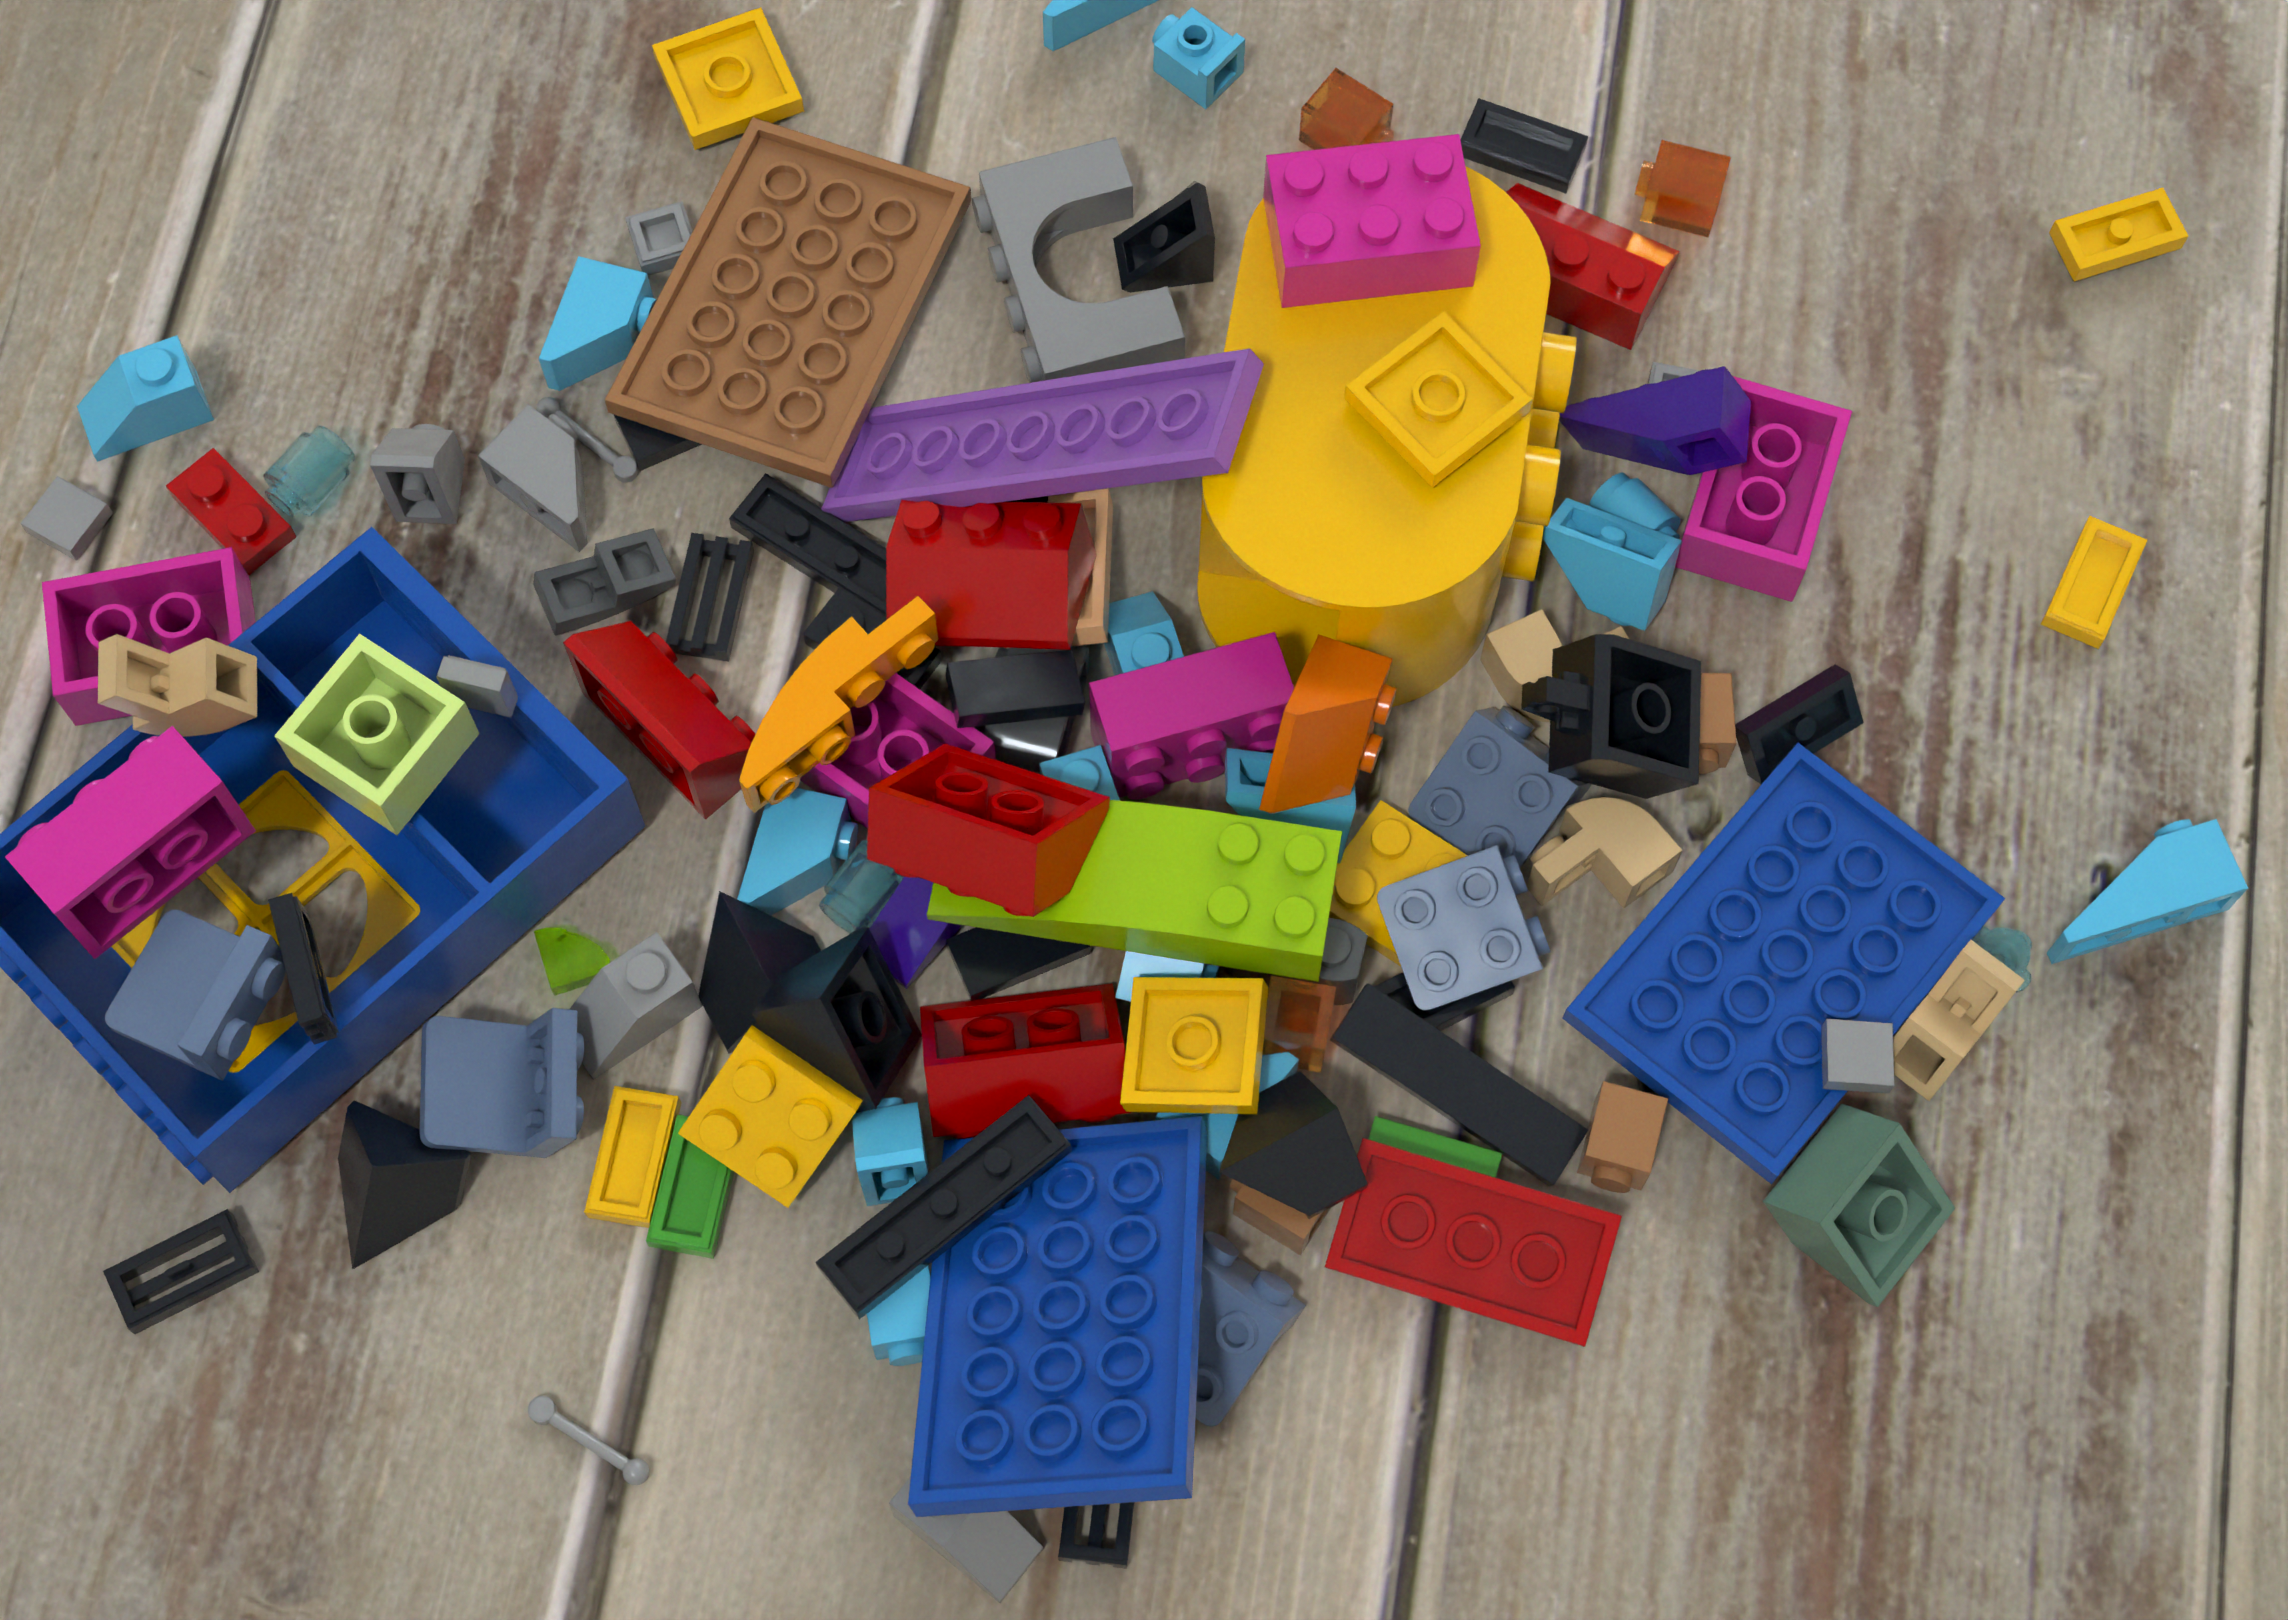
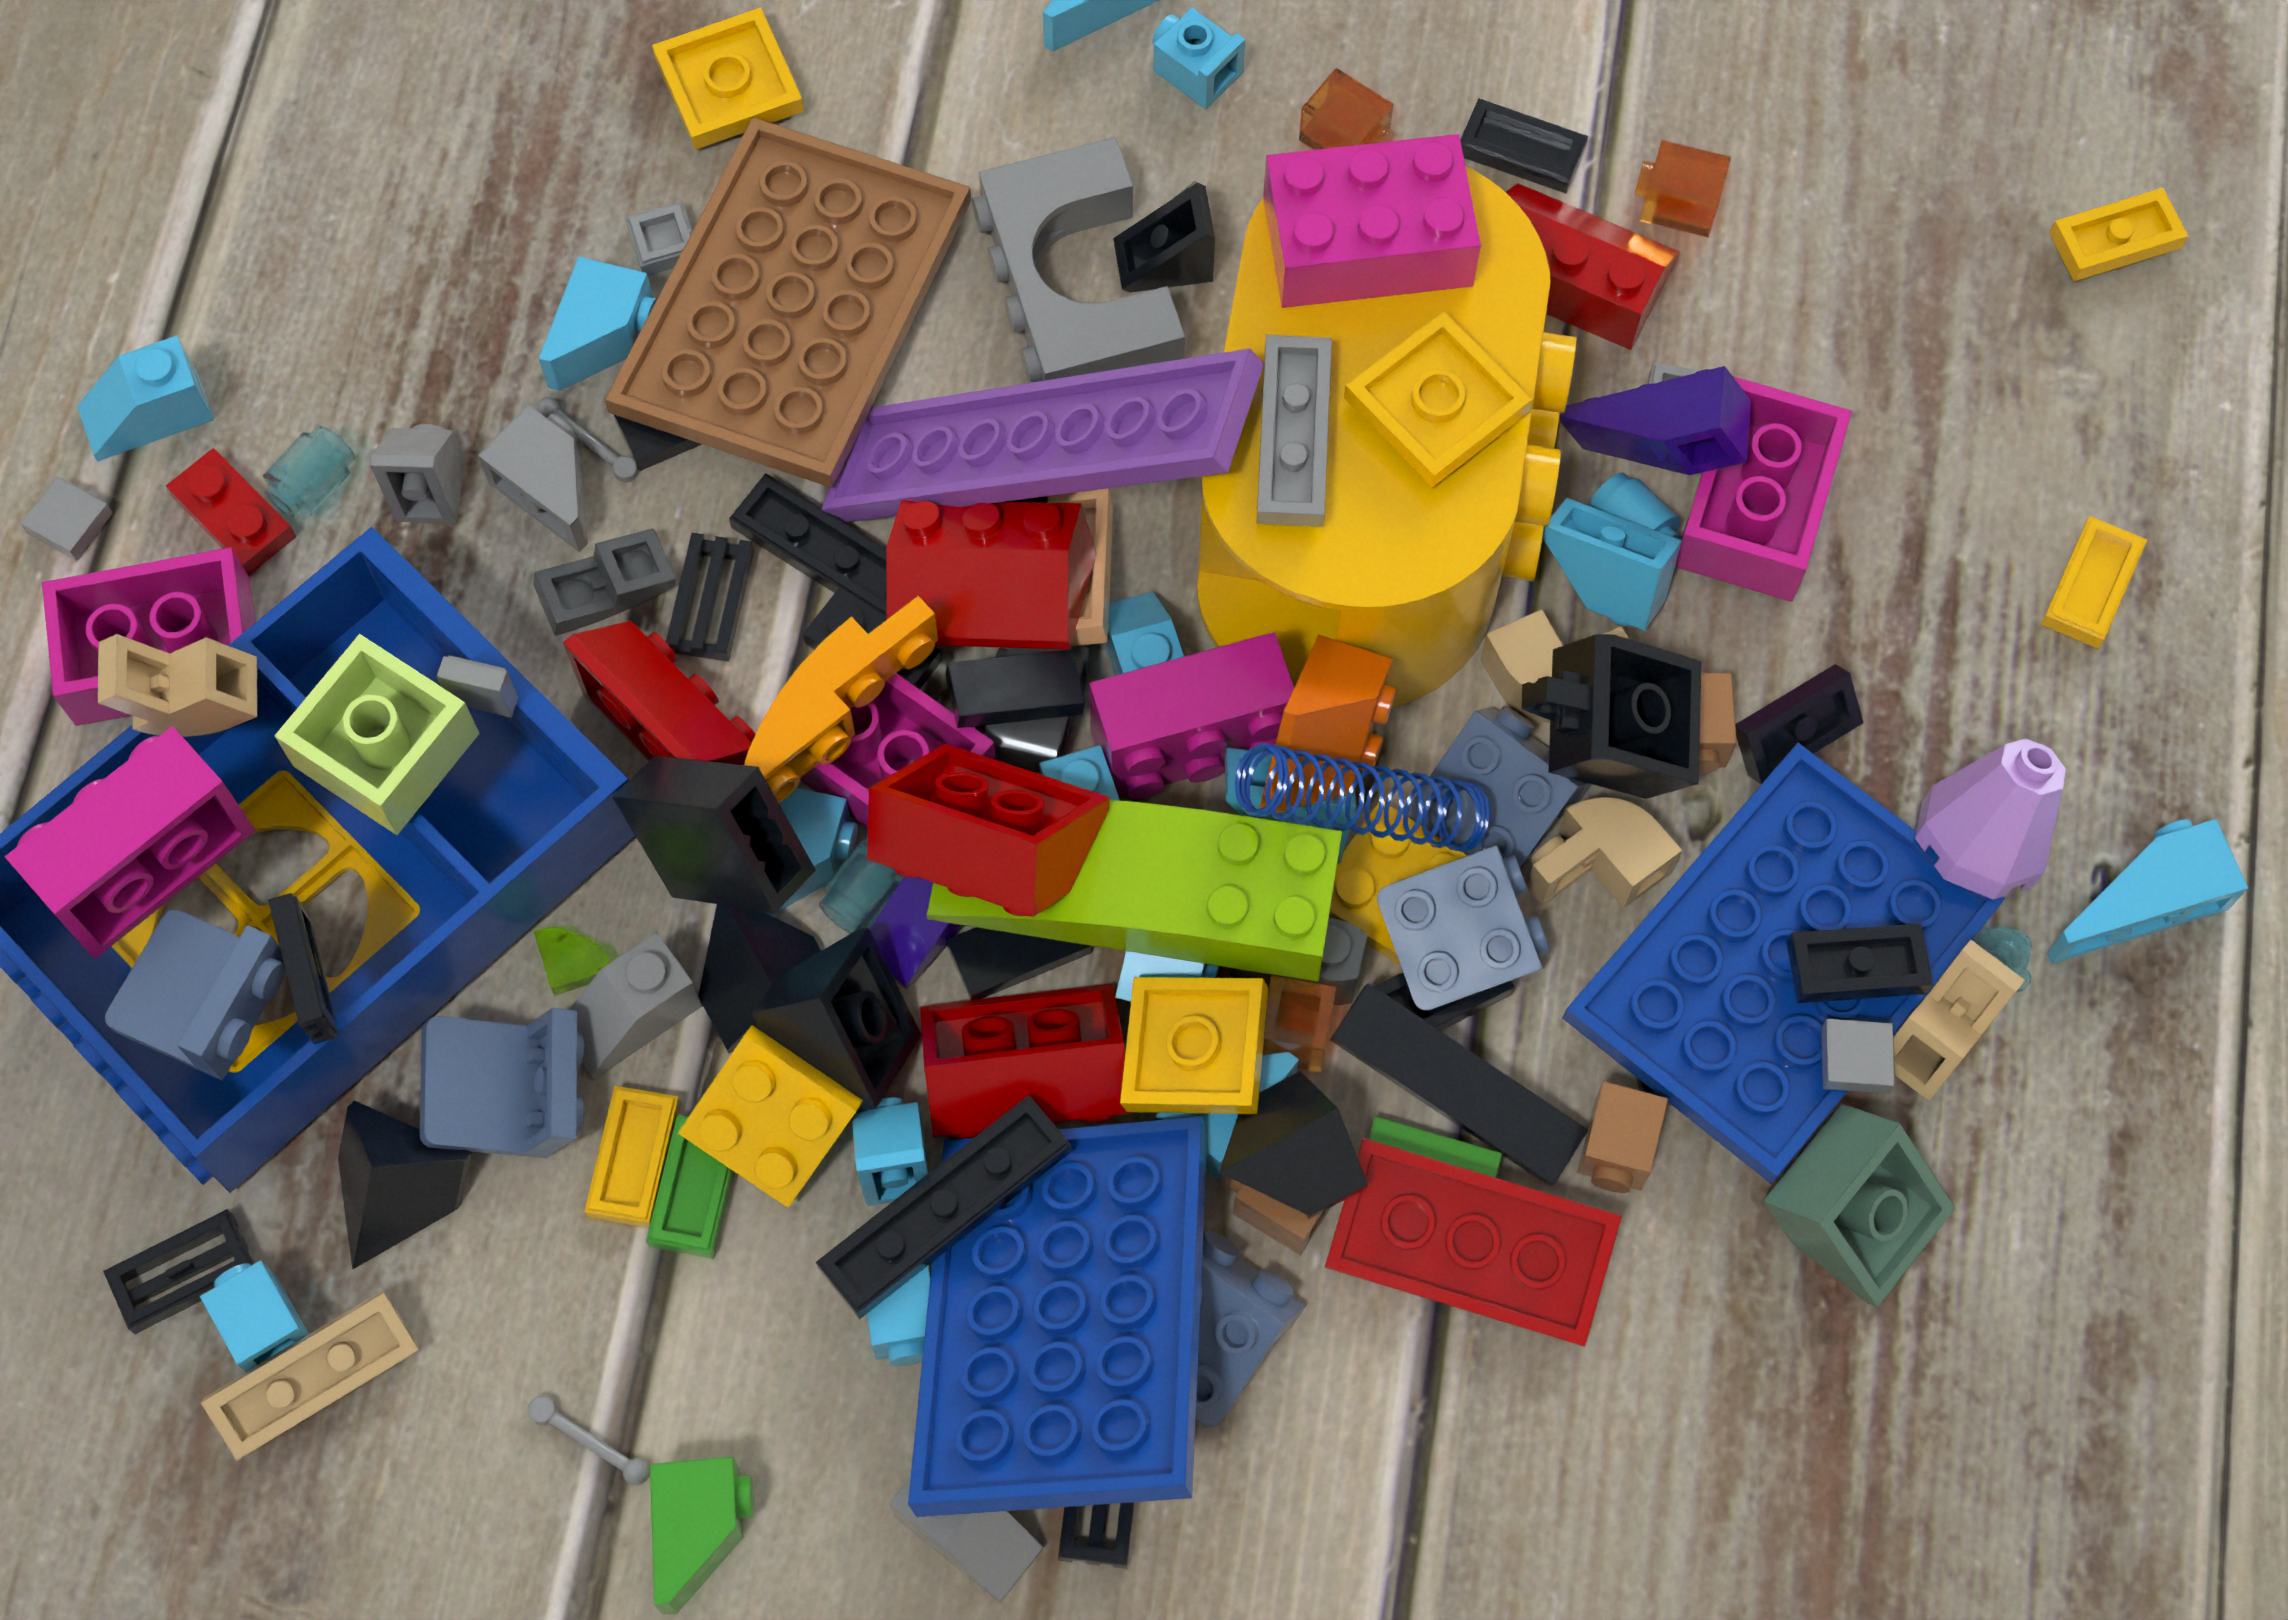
none -> medium azure brick [200,1260,309,1372]
none -> tan plate [201,1289,419,1461]
none -> black brick [613,756,816,913]
none -> bright green slope [650,1457,754,1615]
none -> blue piece [1235,743,1490,852]
none -> light grey plate [1256,335,1332,527]
none -> black plate [1786,923,1933,1003]
none -> lavender cone [1915,738,2066,900]

